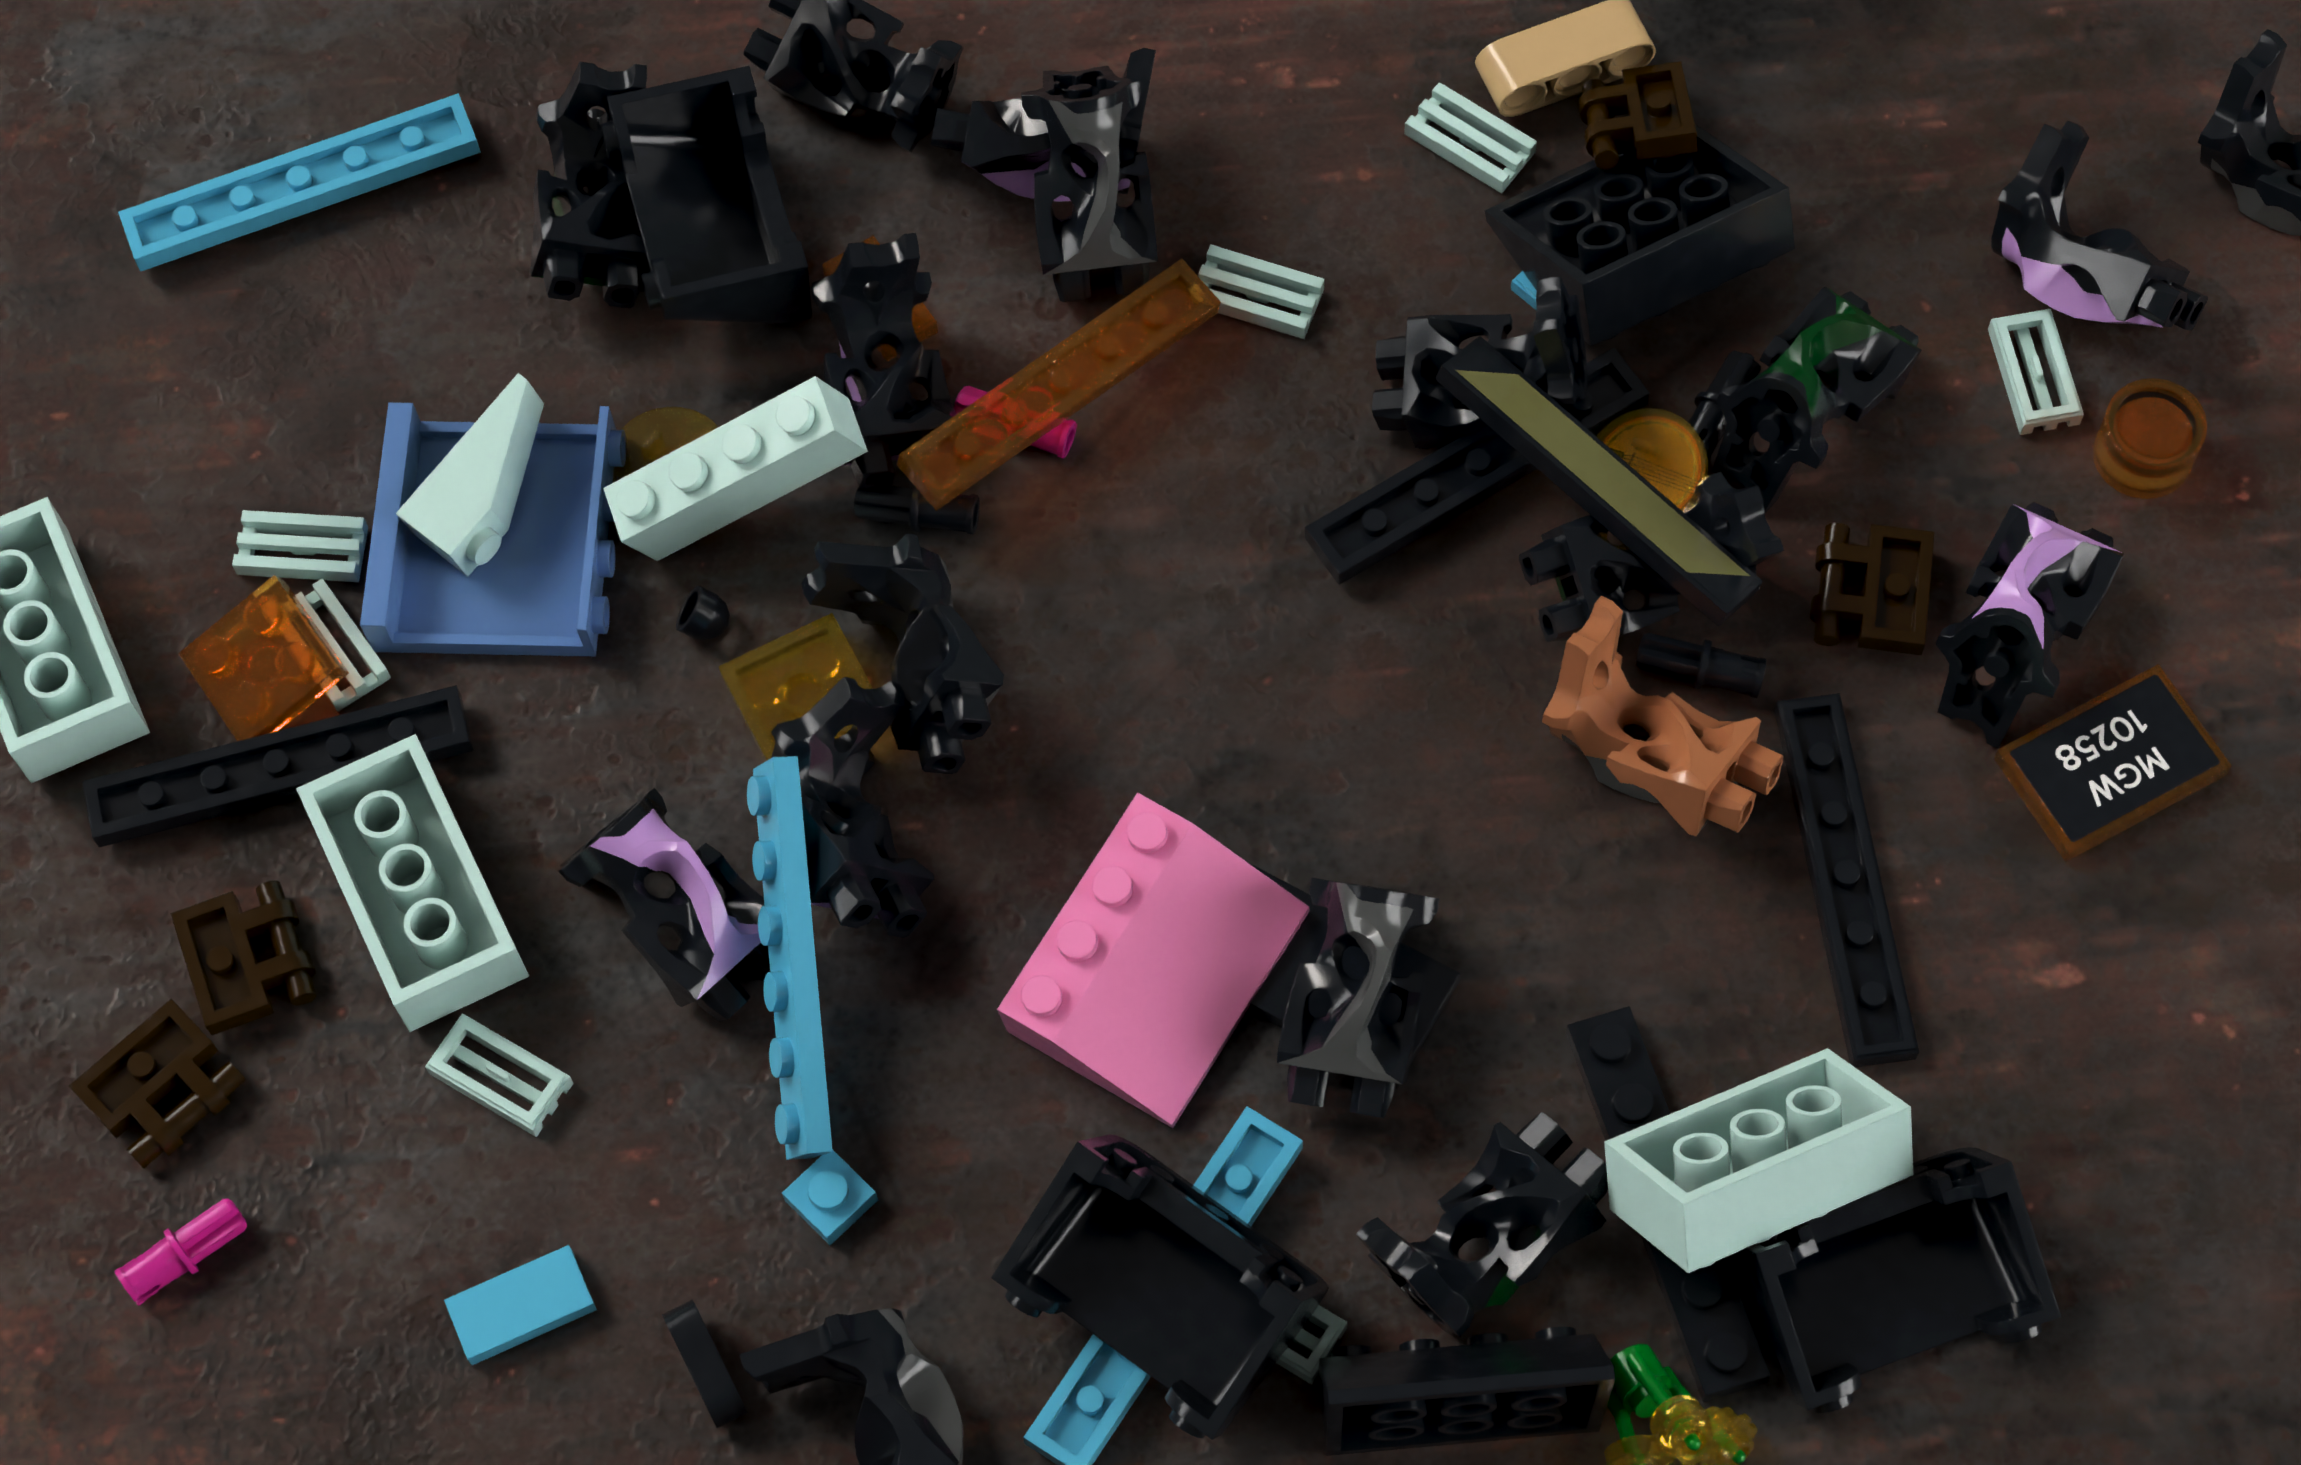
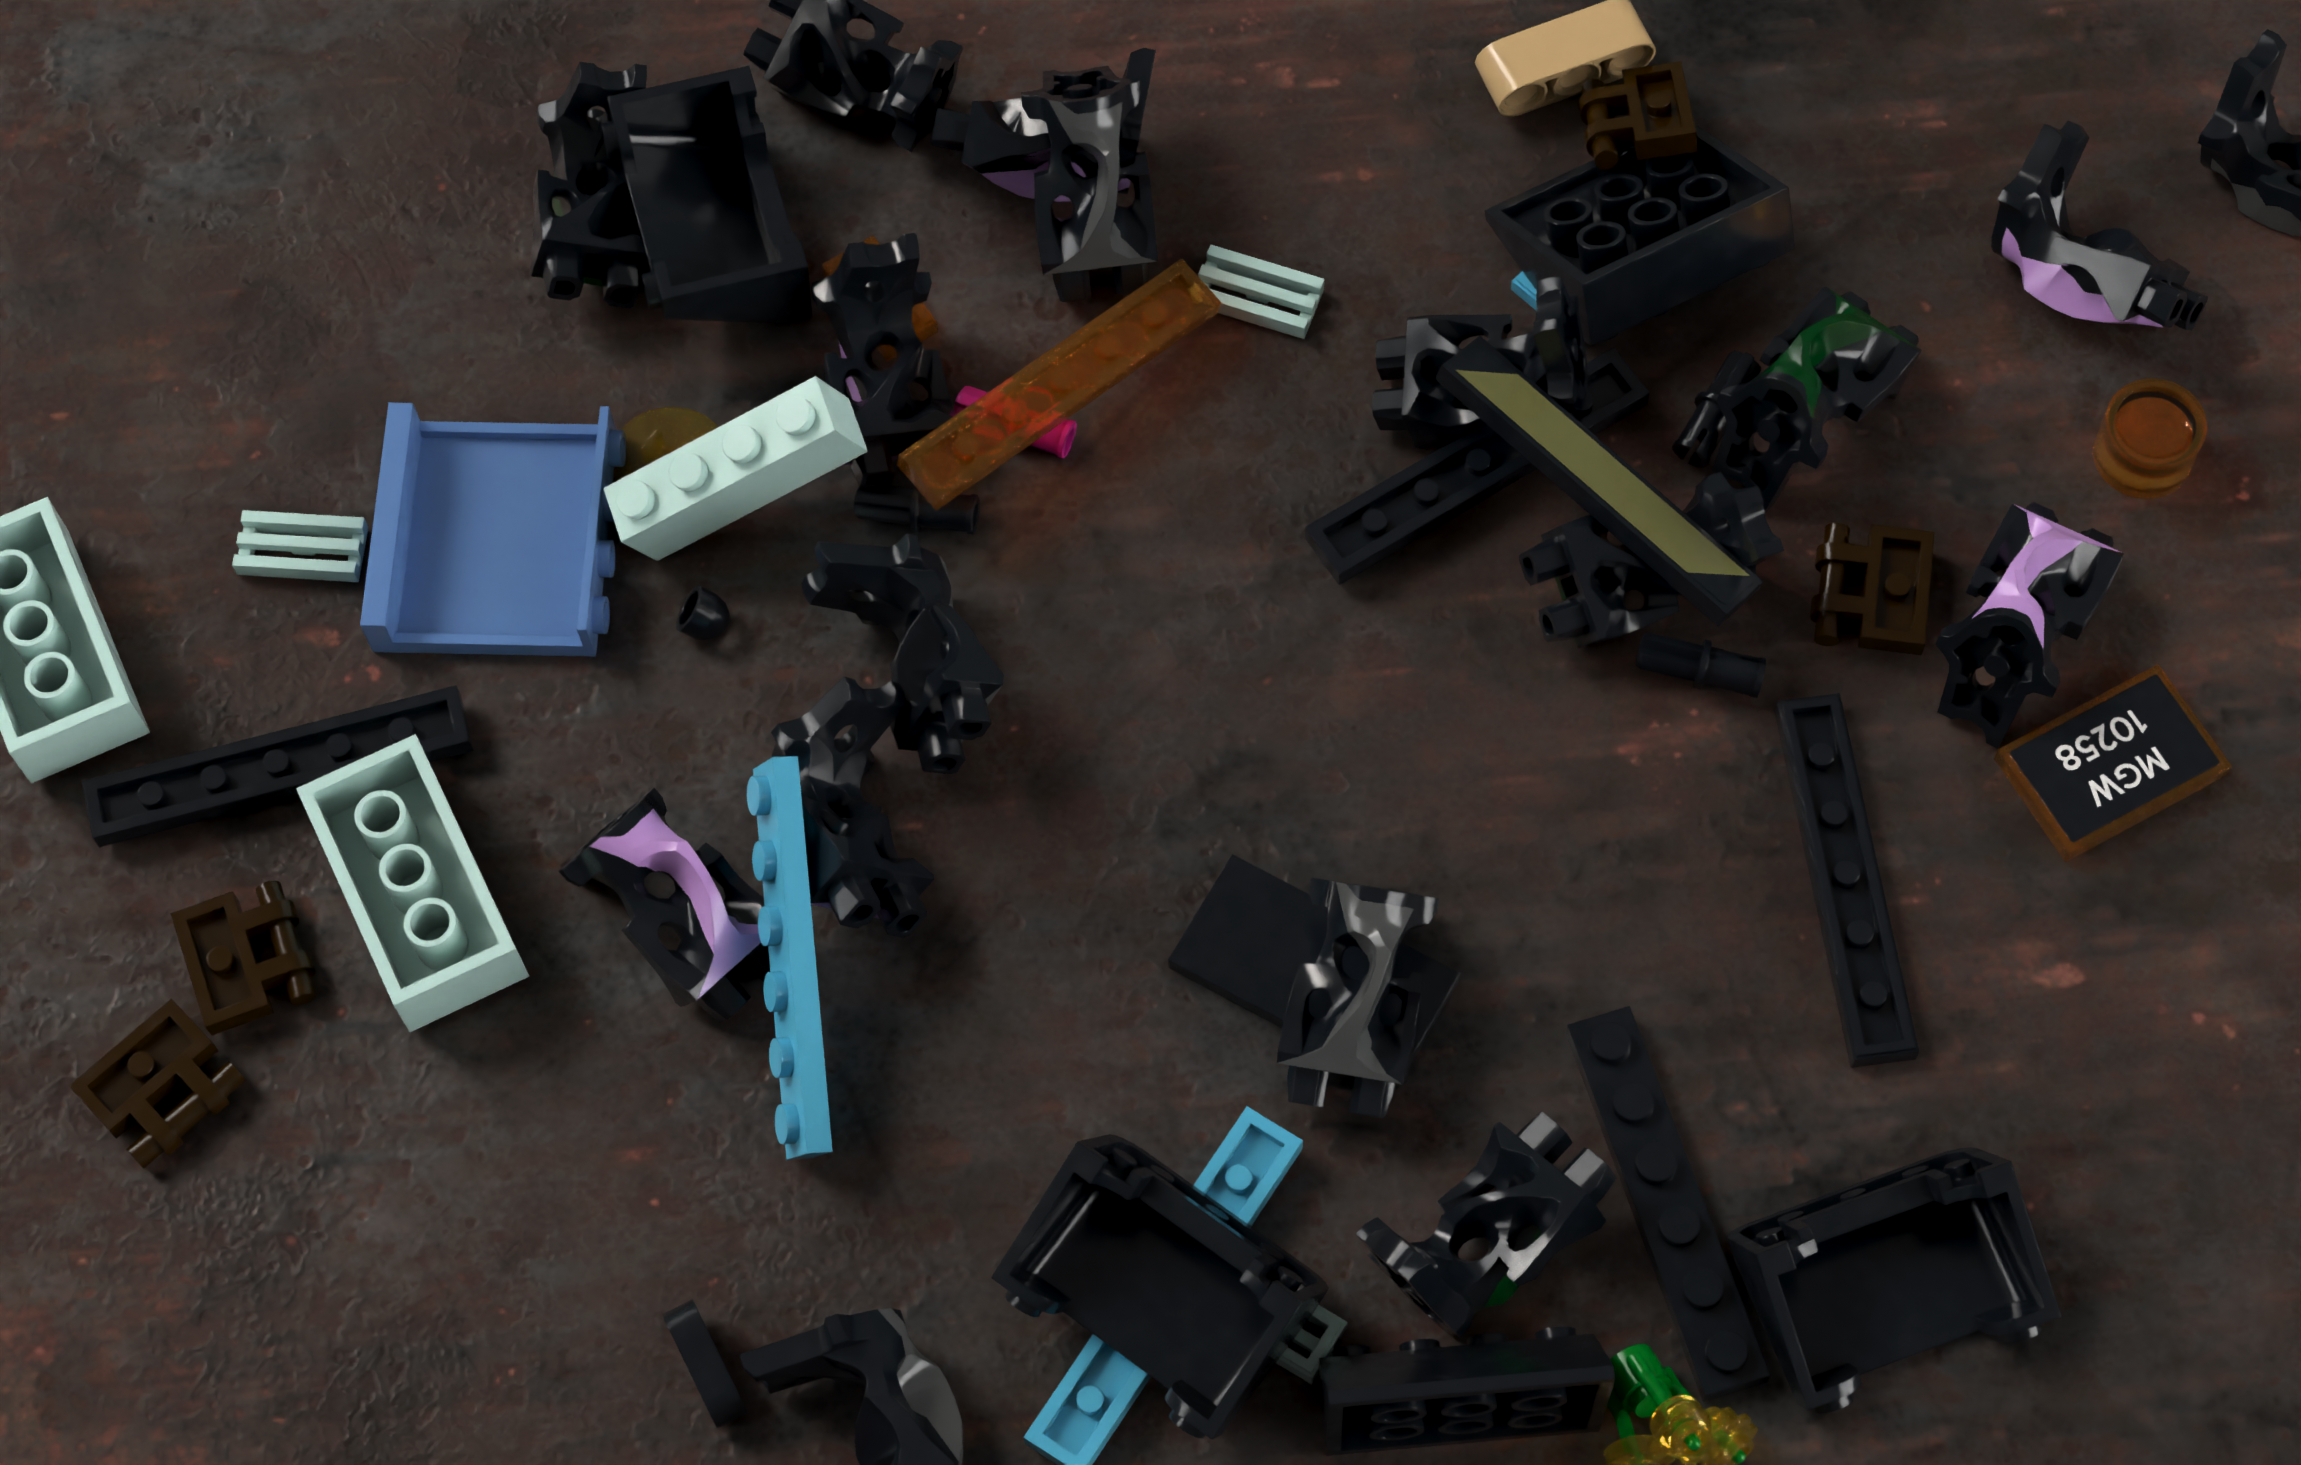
dark pink axle [114,1199,247,1306] -> none
medium azure plate [118,93,481,271] -> none
clear orange plate [178,575,349,741] -> none
light aqua tile [269,578,391,712] -> none
light aqua slope [396,373,544,577] -> none
light aqua tile [425,1013,574,1137] -> none
medium azure tile [444,1245,597,1365] -> none
clear yellow plate [718,613,873,761] -> none
medium azure plate [782,1149,878,1245] -> none
bright pink slope [997,792,1310,1128] -> none
light aqua tile [1404,82,1537,194] -> none
nougat hips [1542,596,1783,836] -> none
clear yellow piece [1597,408,1708,511] -> none
light aqua brick [1604,1048,1913,1273] -> none
light aqua tile [1988,309,2084,435] -> none

